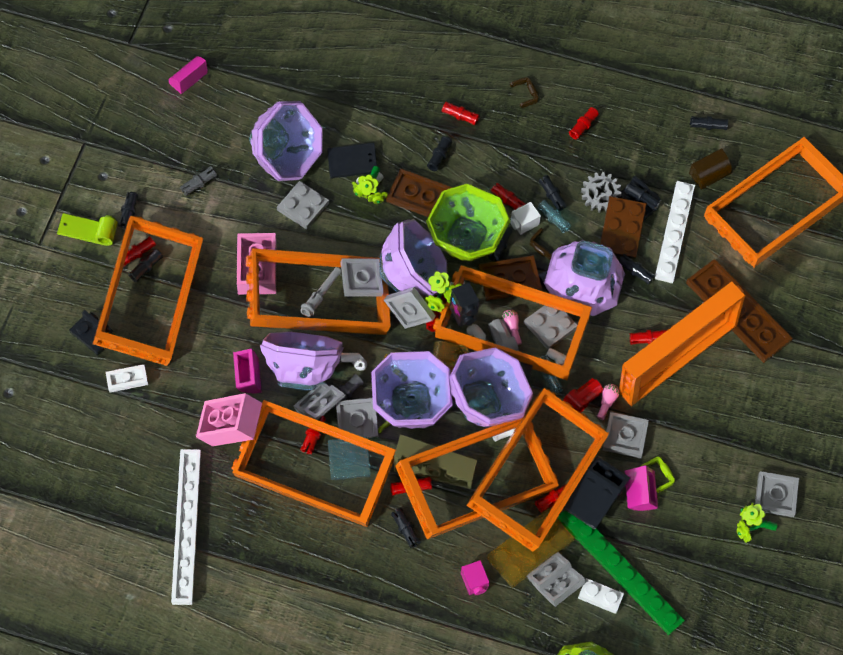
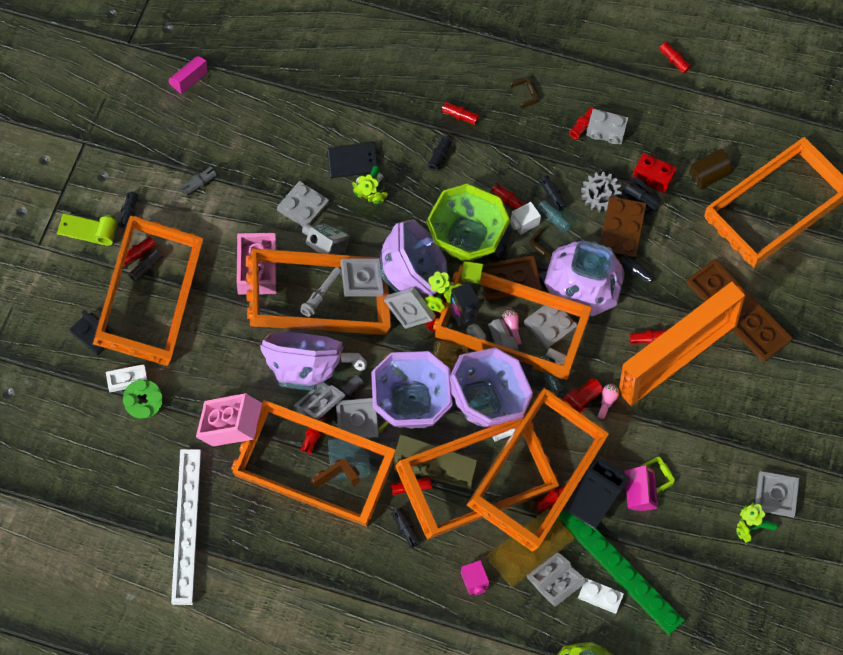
dark pink brick [233,349,262,393] -> none
clear light blue rock [249,101,322,181] -> none
reddish brown plate [386,169,452,217] -> none
light grey plate [603,412,649,458] -> none
white plate [654,181,695,283] -> none
black pin [690,116,728,130] -> none
none -> bright green plate [123,379,162,419]
none -> light grey torso [302,223,351,255]
none -> reddish brown bracket [311,458,361,488]
none -> lime tile [461,261,483,284]
none -> light grey bracket [586,109,628,144]
none -> red brick [632,153,677,194]
none -> red pin [659,41,691,74]

